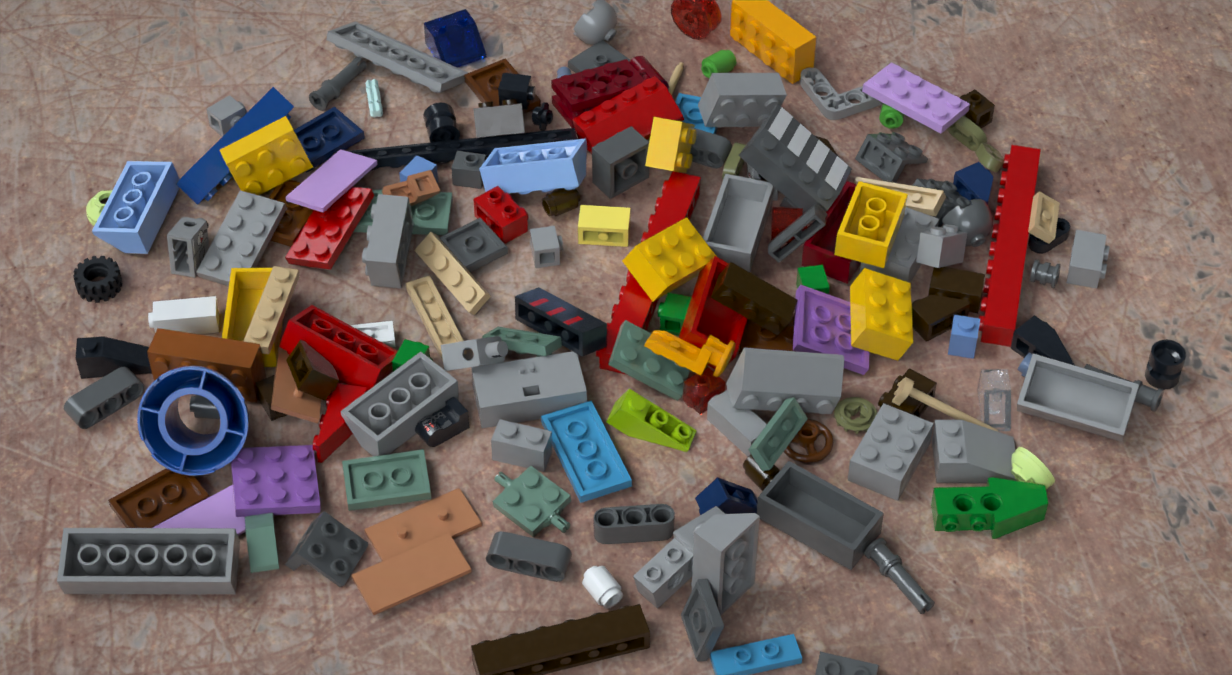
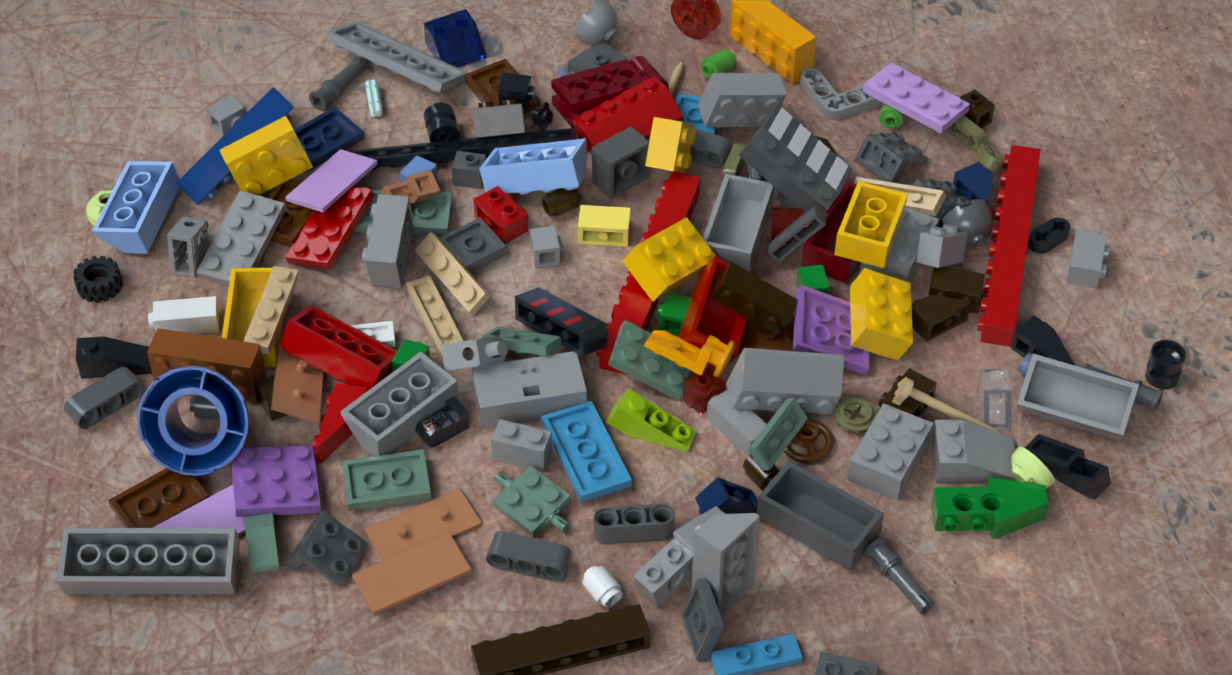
dark brown slope [286,340,339,401] -> none
medium blue brick [948,315,980,359] -> none
tan plate [1028,191,1060,244] -> none
dark grey bush [1030,259,1061,288] -> none
none -> black slope [1025,434,1111,499]

